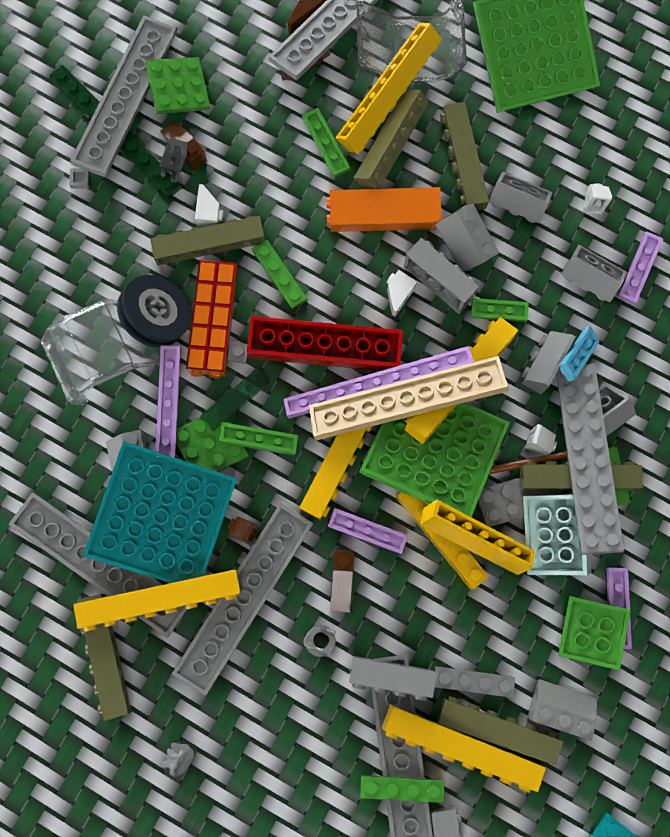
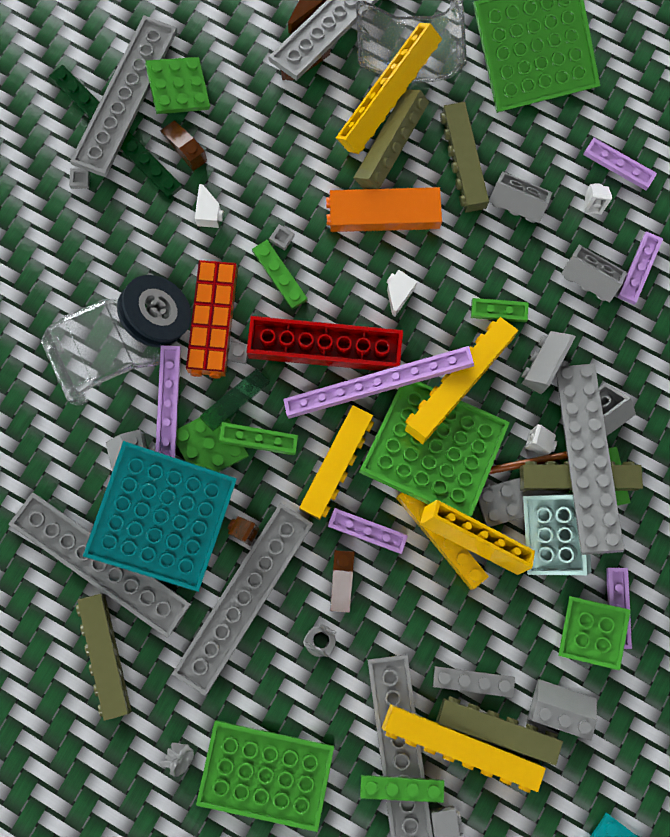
yellow brick [73,569,241,632] -> none
olive brick [150,215,265,266] -> none
dark grey hinge [159,137,187,183] -> none
bright green plate [302,108,350,178] -> none
tan plate [309,356,509,440] -> none
light grey brick [349,656,437,701] -> none
light grey brick [403,238,479,314] -> none
light grey slope [435,203,499,272] -> none
medium azure plate [559,326,600,382] -> none
none -> bright green plate [196,720,334,832]
none -> light grey plate [269,224,295,251]
none -> lavender plate [583,138,657,190]

